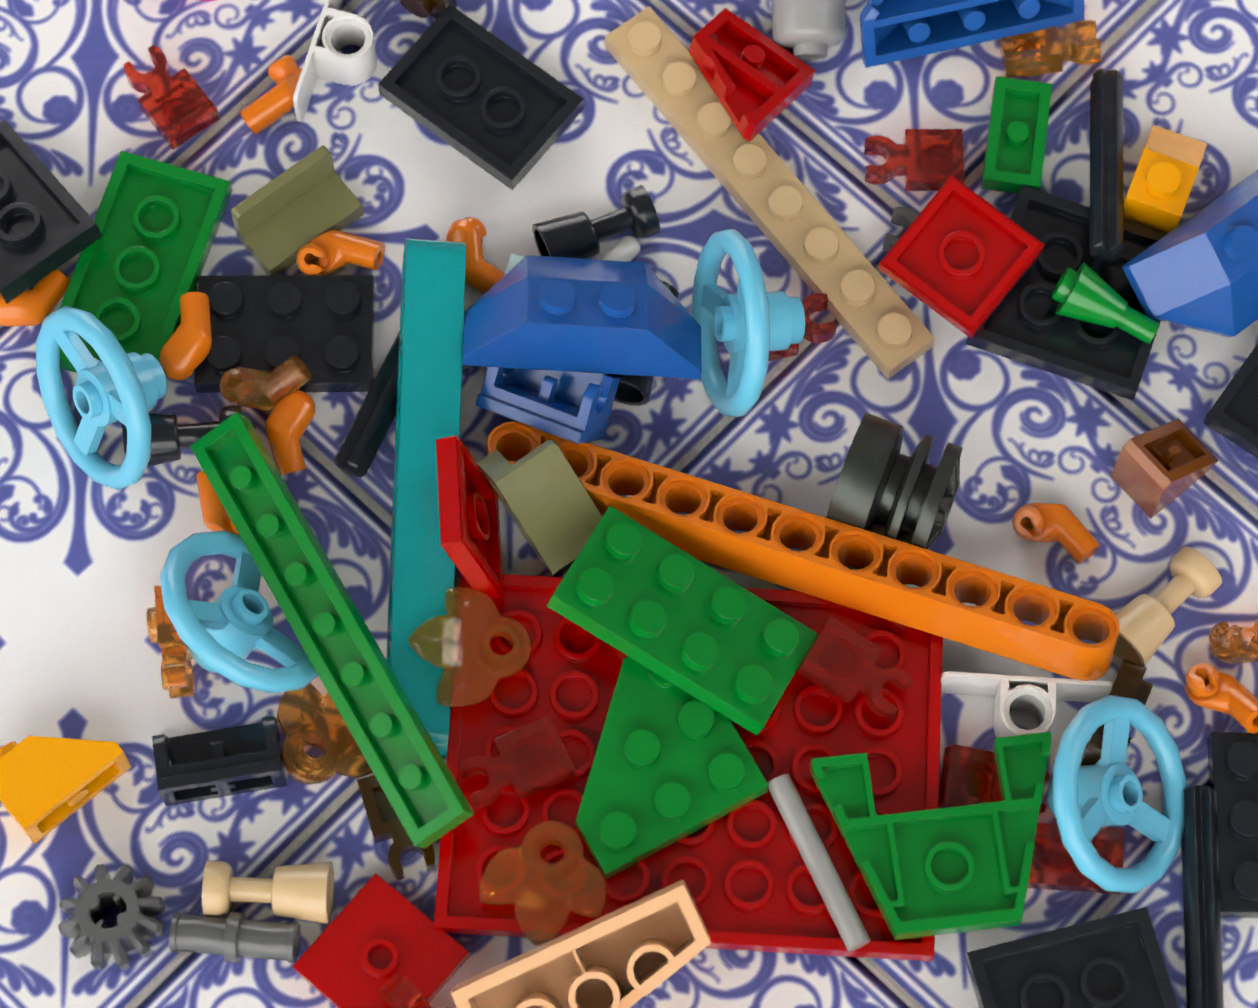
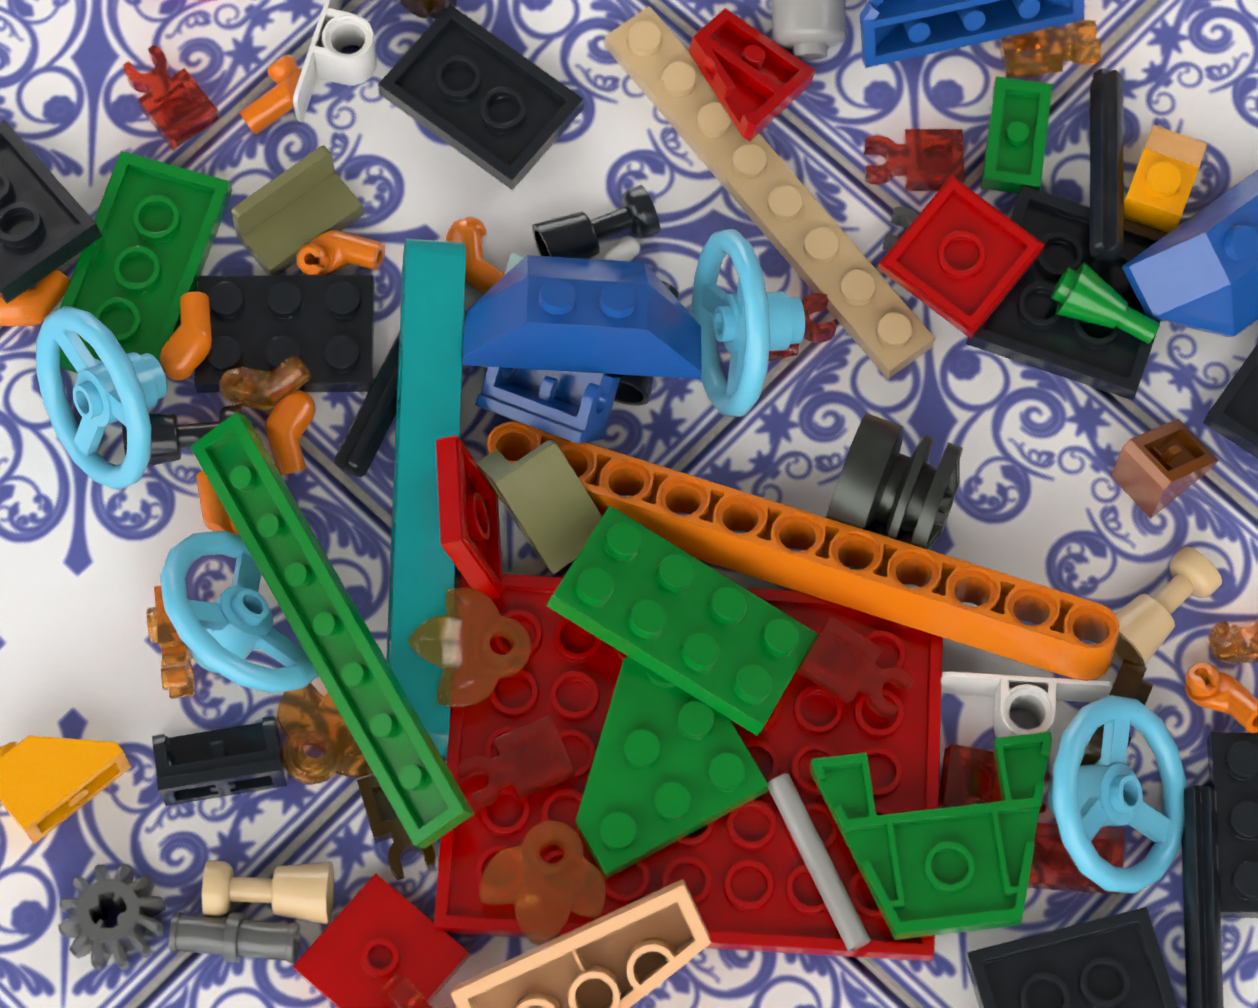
orange arm [1012,503,1101,564] -> none

